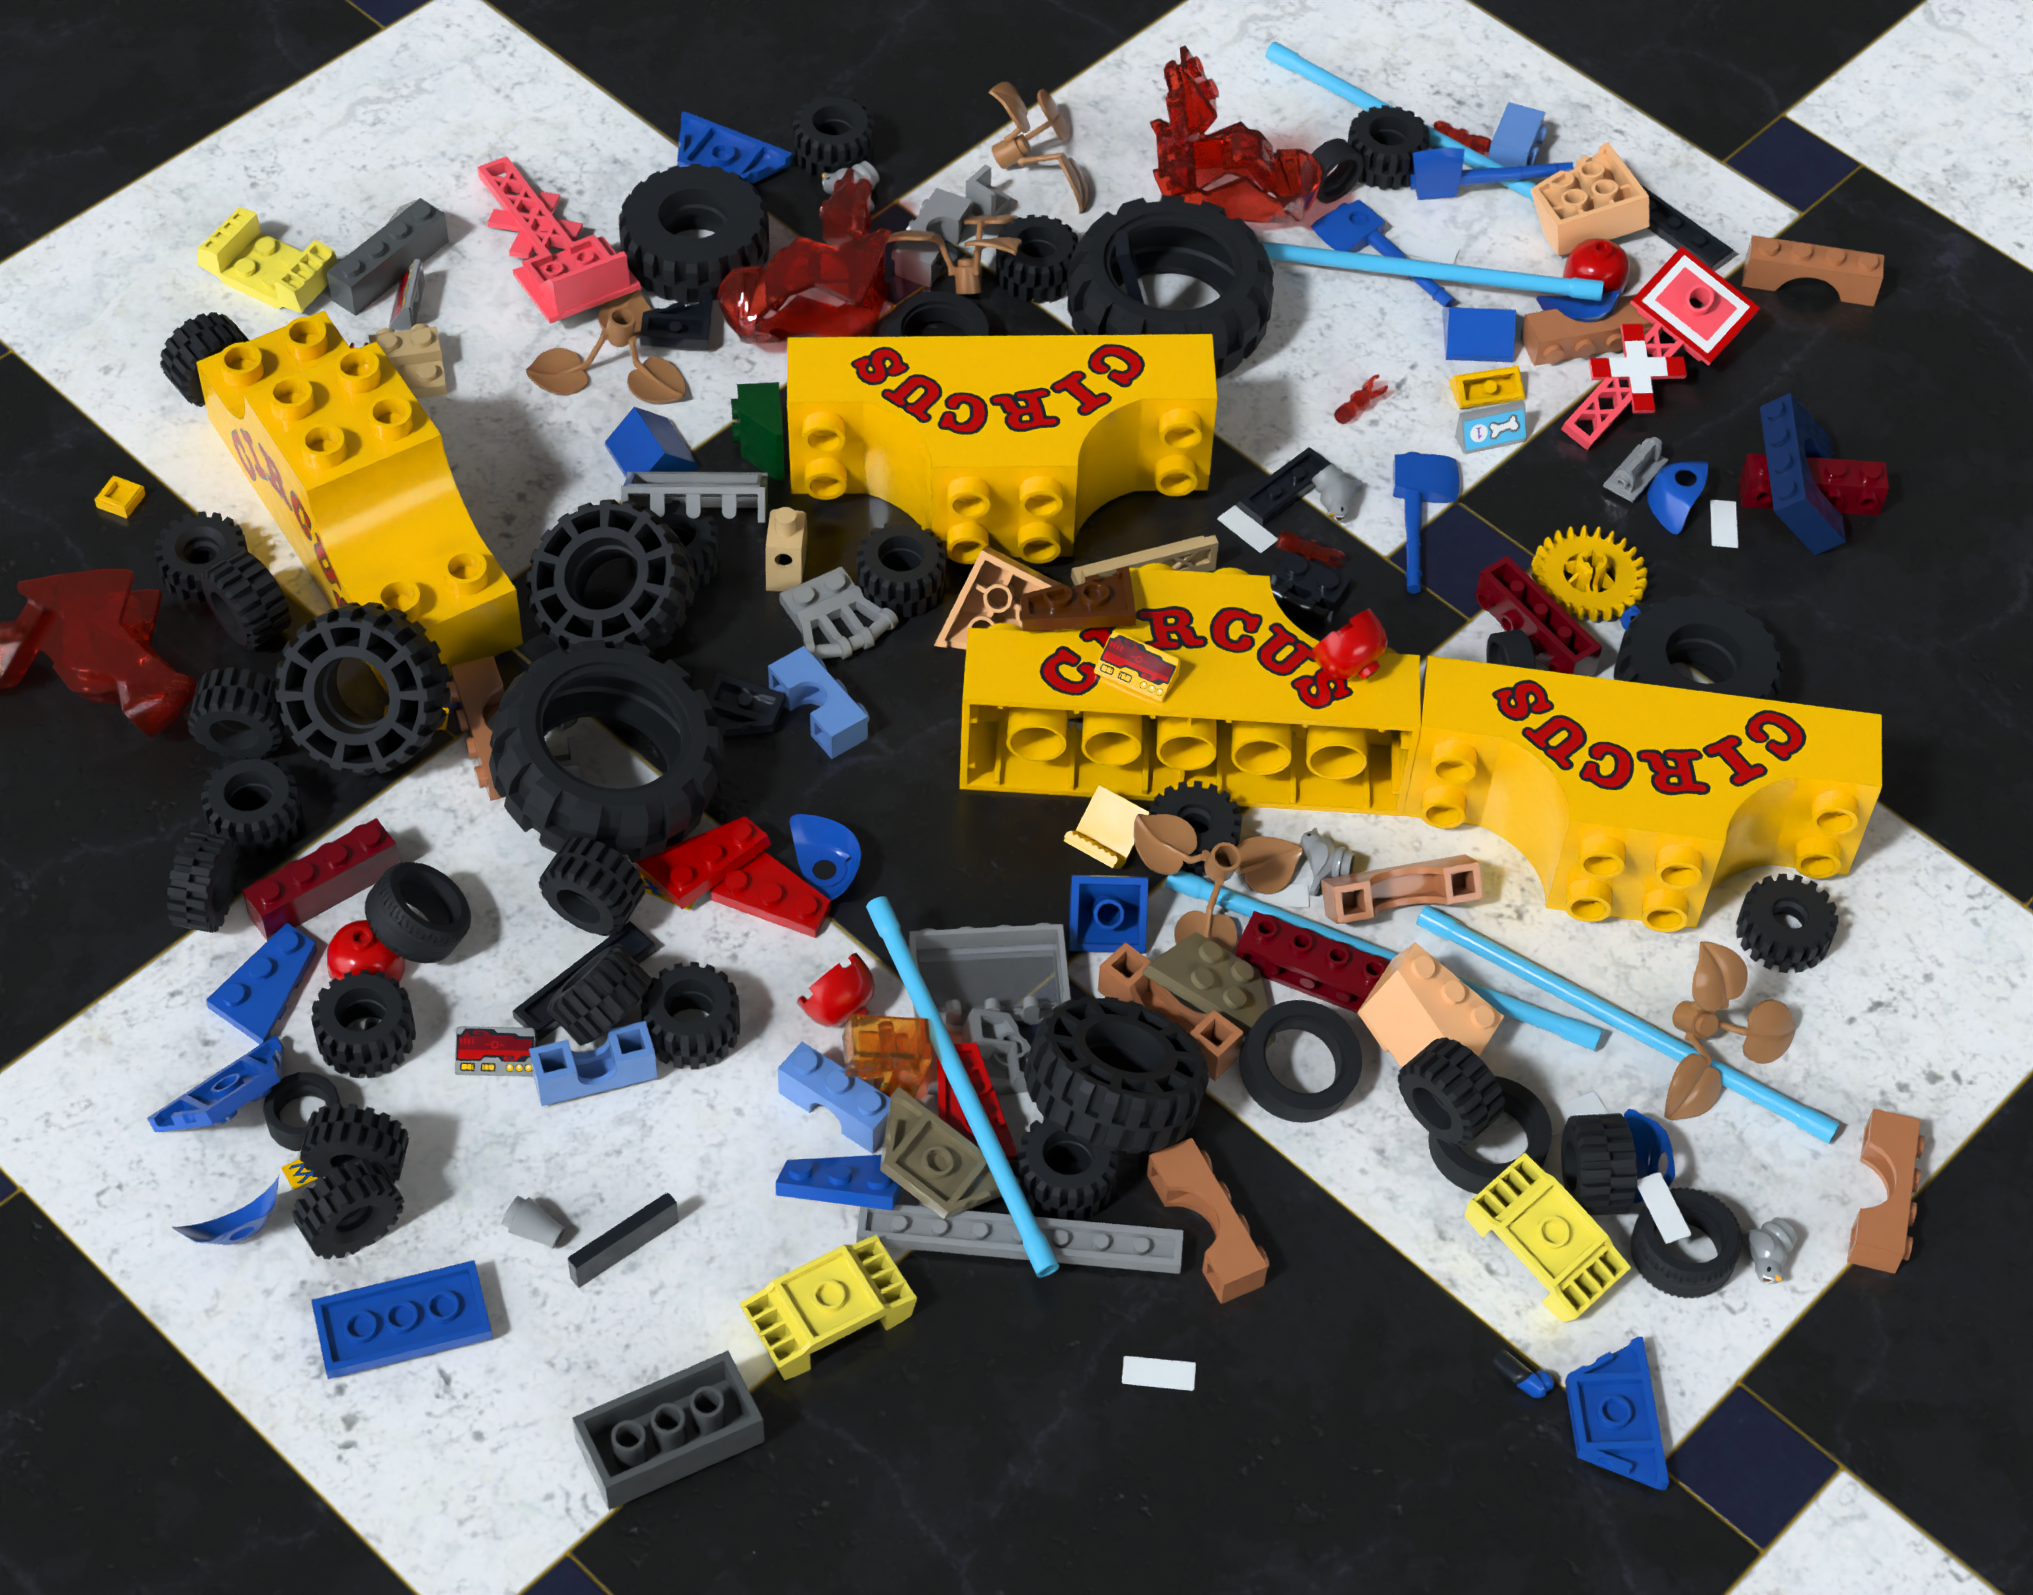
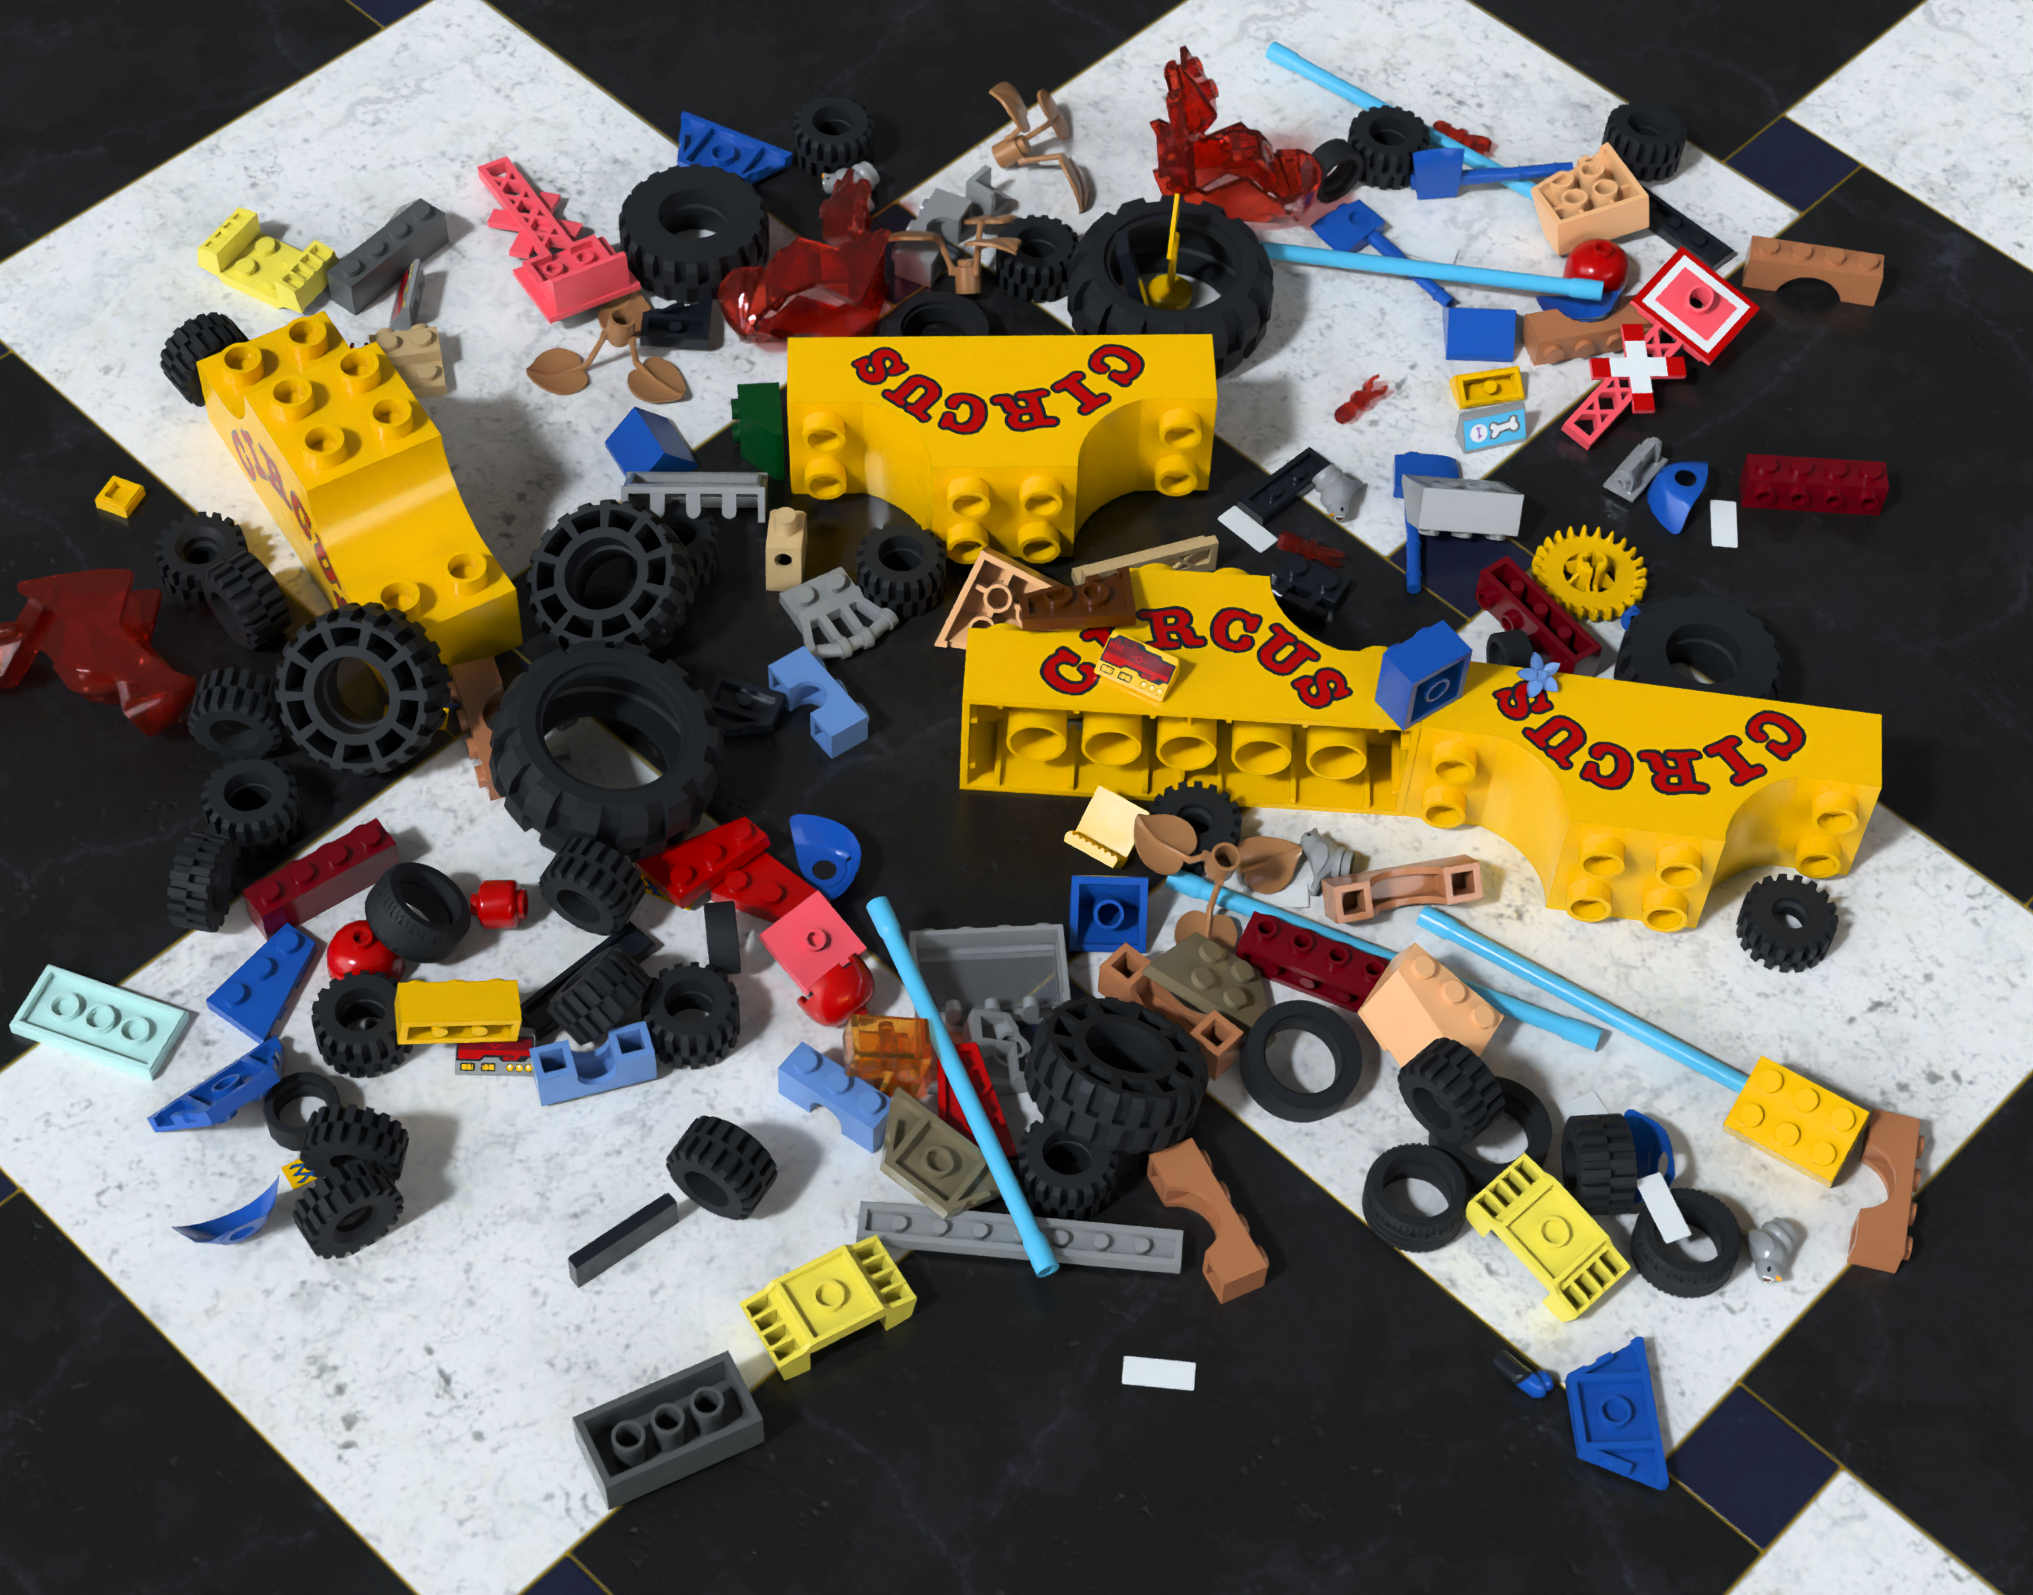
blue plate [311,1260,493,1379] -> none
light grey cone [502,1196,566,1249] -> none
blue wing [775,1155,903,1211] -> none
red cylinder [1311,608,1388,680] -> none
medium blue brick [1488,102,1548,167] -> none
medium nougat plant [1664,942,1795,1120] -> none
dark blue arch [1760,393,1846,555] -> none
none -> light aqua tile [9,964,190,1081]
none -> yellow brick [394,978,522,1045]
none -> red head [470,880,529,929]
none -> black tyre [666,1115,778,1220]
none -> black tyre [704,901,741,975]
none -> coral plate [758,891,867,997]
none -> yellow piece [1146,193,1193,310]
none -> black tyre [1362,1143,1471,1253]
none -> blue brick [1375,620,1473,731]
none -> light grey slope [1402,474,1524,541]
none -> medium blue plant [1516,652,1561,698]
none -> black tyre [1601,102,1688,182]
none -> yellow brick [1723,1055,1870,1188]

